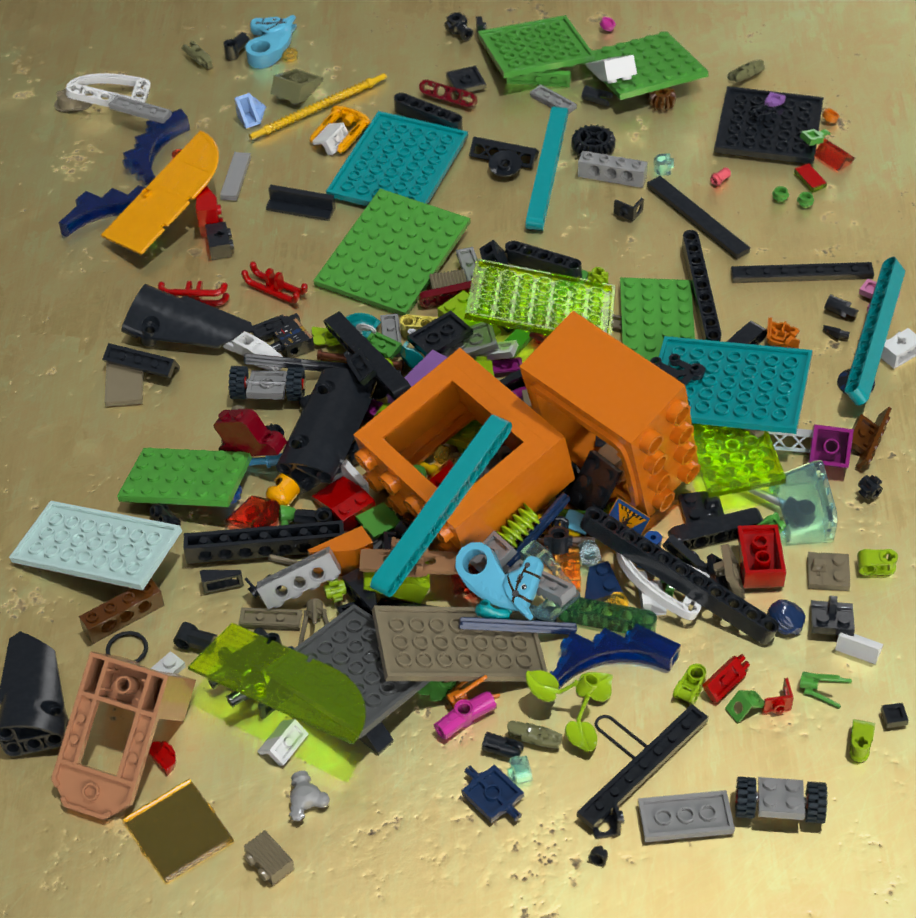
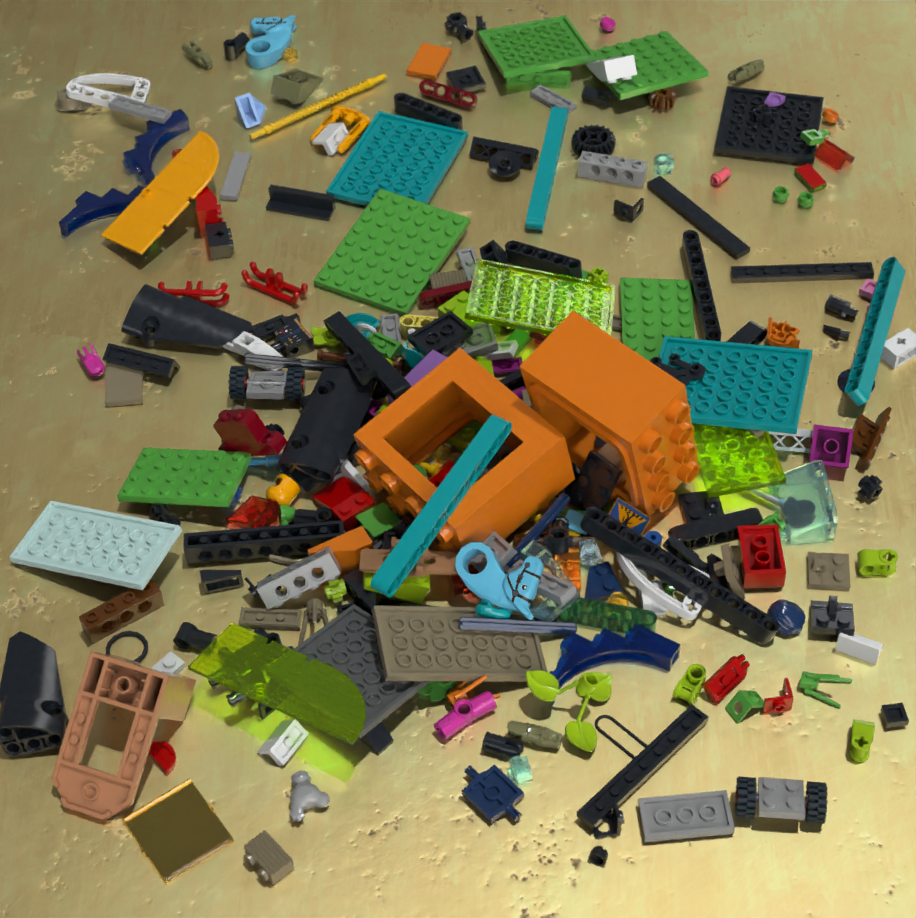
lime piece [496,503,540,547] -> none
none -> dark pink arm [76,343,105,377]
none -> orange tile [406,43,452,80]

